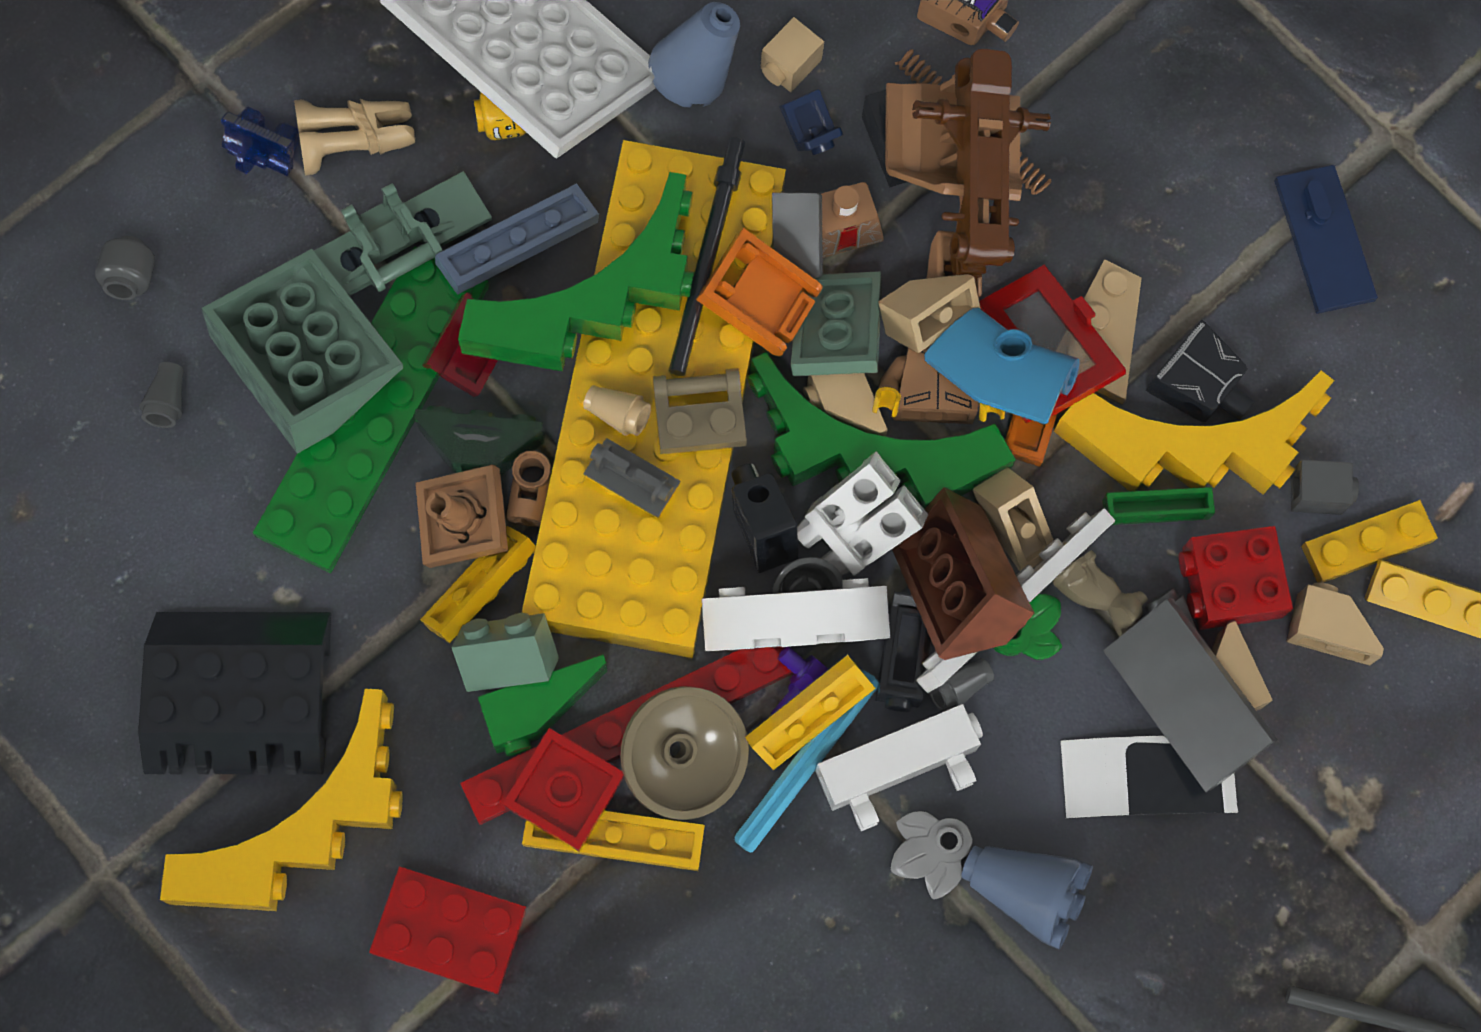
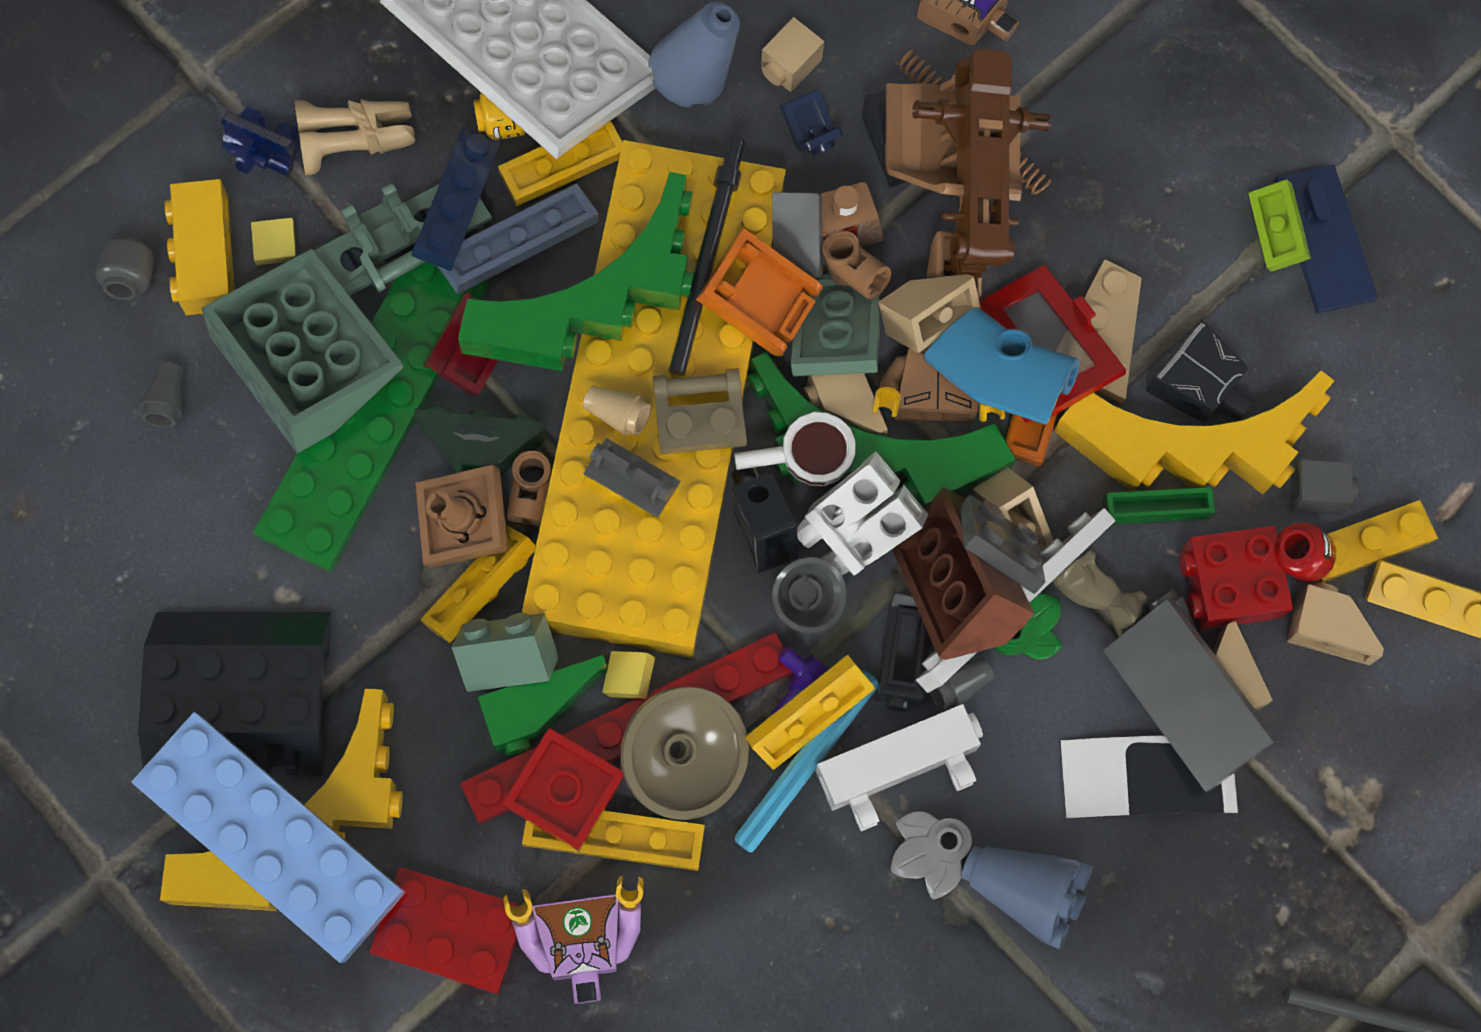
white brick [702,578,890,651] -> none
none -> light blue brick [131,712,406,963]
none -> yellow brick [165,179,235,316]
none -> light yellow tile [251,218,297,266]
none -> dark blue plate [411,127,501,271]
none -> yellow plate [498,121,623,207]
none -> torso [503,876,644,1004]
none -> light yellow tile [602,651,655,699]
none -> piece [734,412,855,486]
none -> medium nougat piece [822,231,891,299]
none -> dark grey plate [959,495,1046,594]
none -> lime plate [1248,179,1311,272]
none -> red head [1275,522,1336,582]

